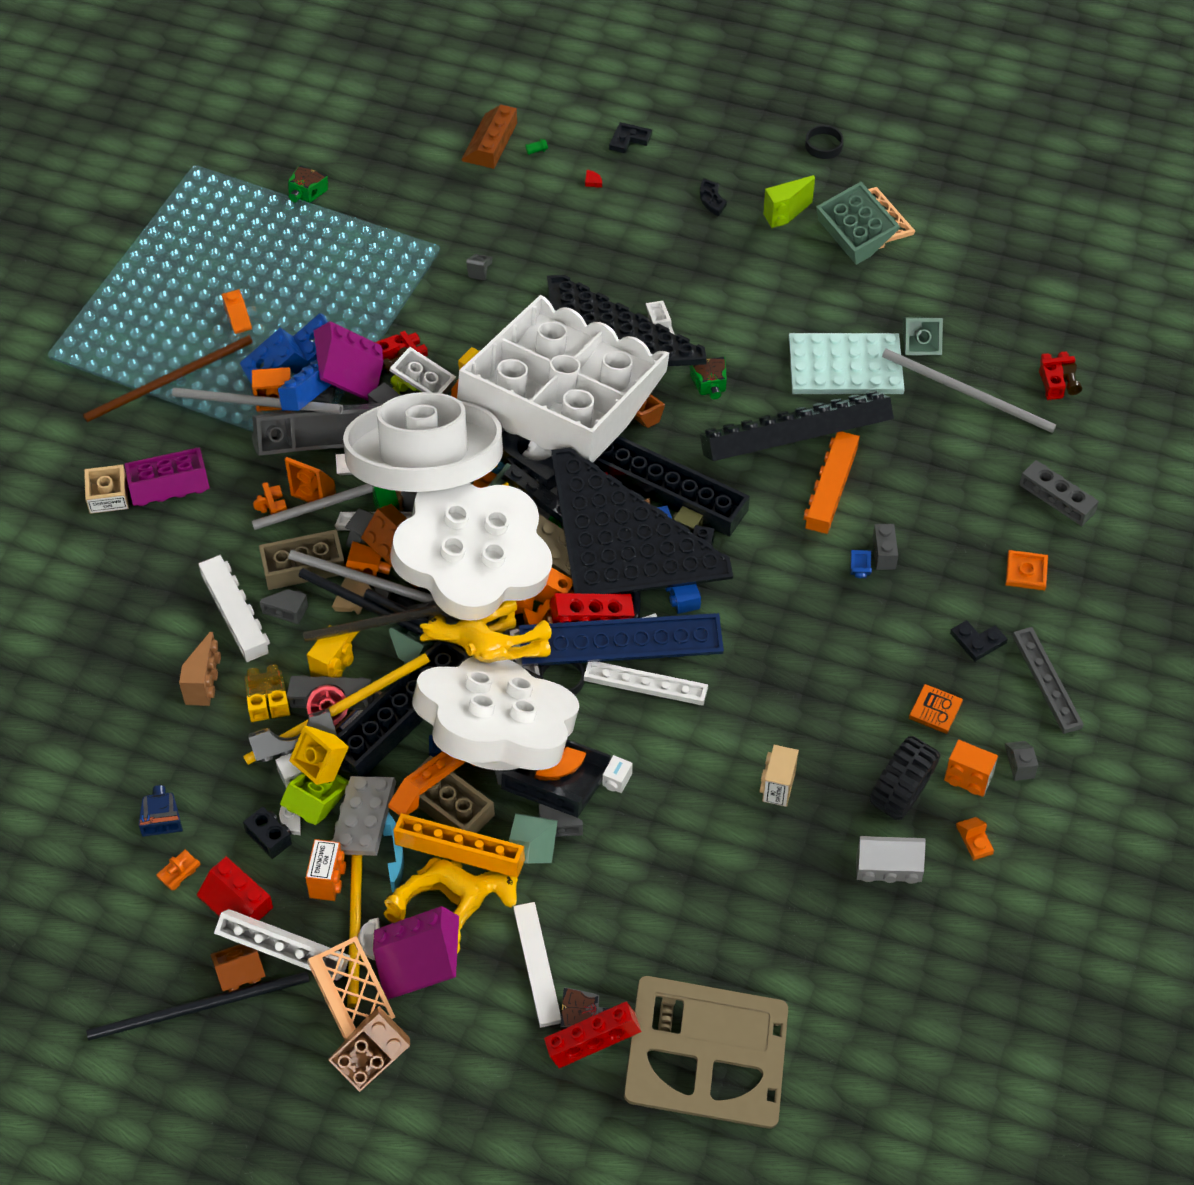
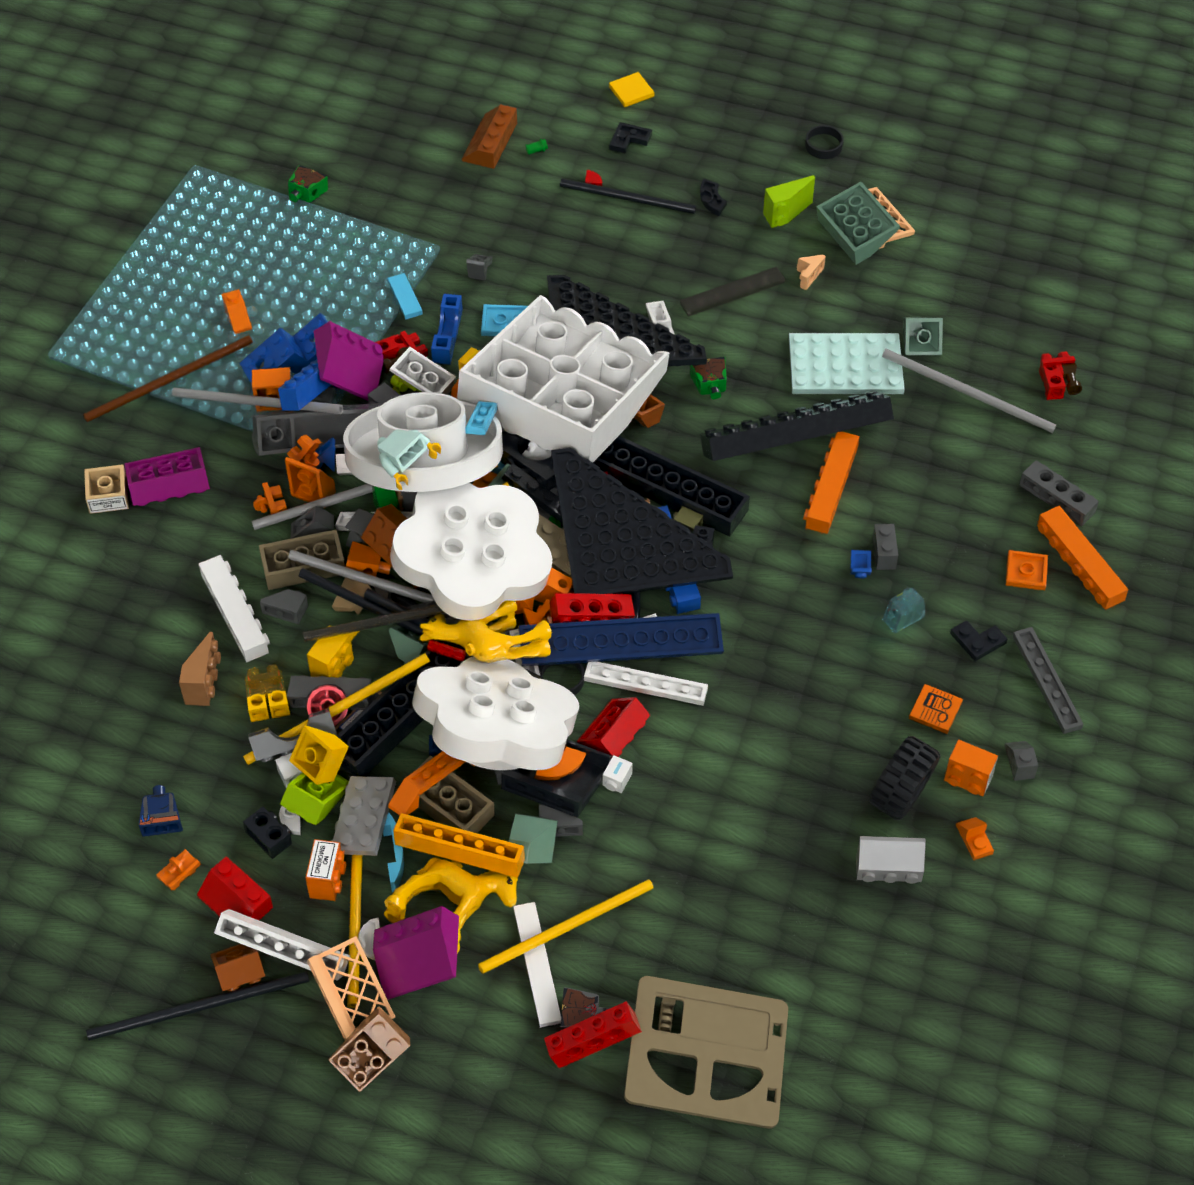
tan brick [760,745,799,807] -> none
none -> orange hips [287,434,322,468]
none -> dark grey slope [291,506,334,539]
none -> blue slope [315,437,335,471]
none -> light aqua torso [377,429,441,490]
none -> medium azure tile [388,273,423,320]
none -> red axle [427,640,466,661]
none -> blue arch [431,294,463,365]
none -> medium azure tile [465,401,497,435]
none -> yellow piece [478,879,654,974]
none -> medium azure tile [481,304,528,336]
none -> black piece [560,178,696,214]
none -> red slope [577,697,650,759]
none -> yellow tile [609,72,654,107]
none -> clear smoke tile [680,267,785,317]
none -> light nougat slope [797,255,826,290]
none -> clear light blue torso [883,588,925,633]
none -> orange brick [1037,505,1129,610]

